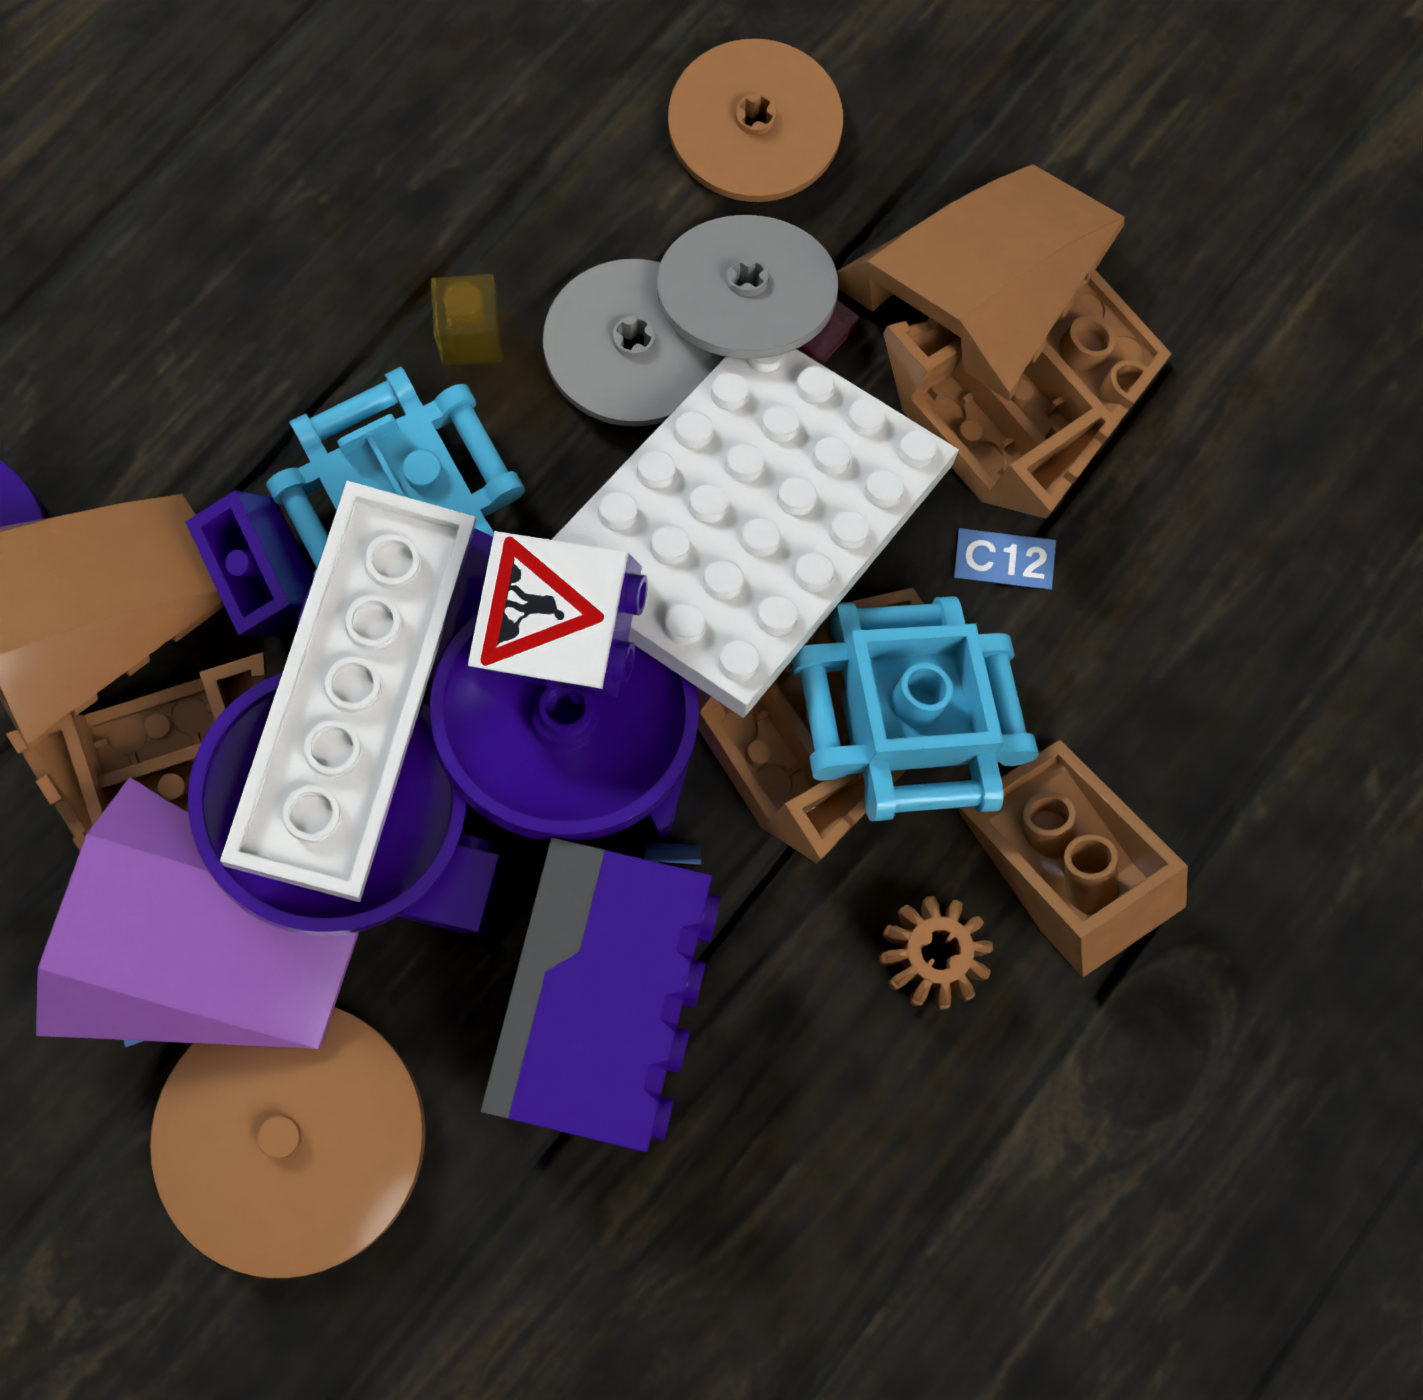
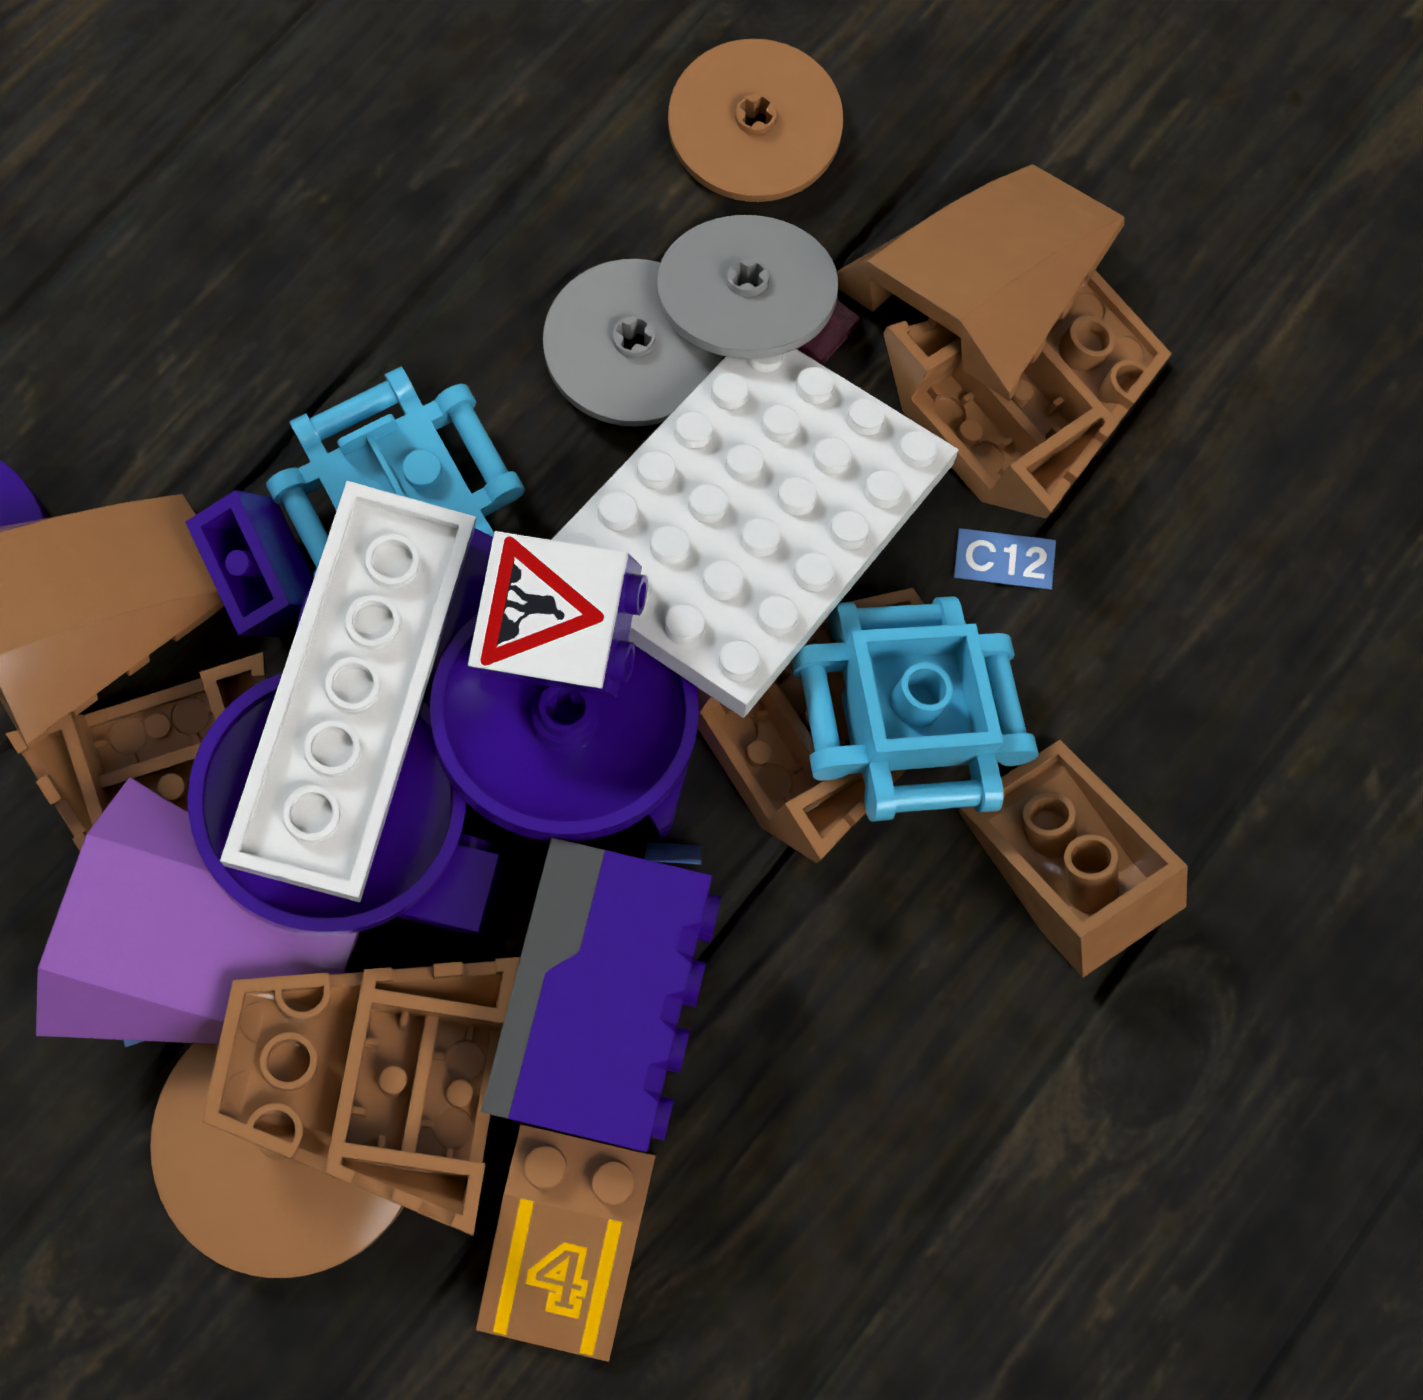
clear yellow brick [431,274,503,366] -> none
medium nougat gear [880,896,993,1010] -> none
none -> medium nougat wedge [202,957,520,1236]
none -> medium nougat slope [476,1124,656,1362]

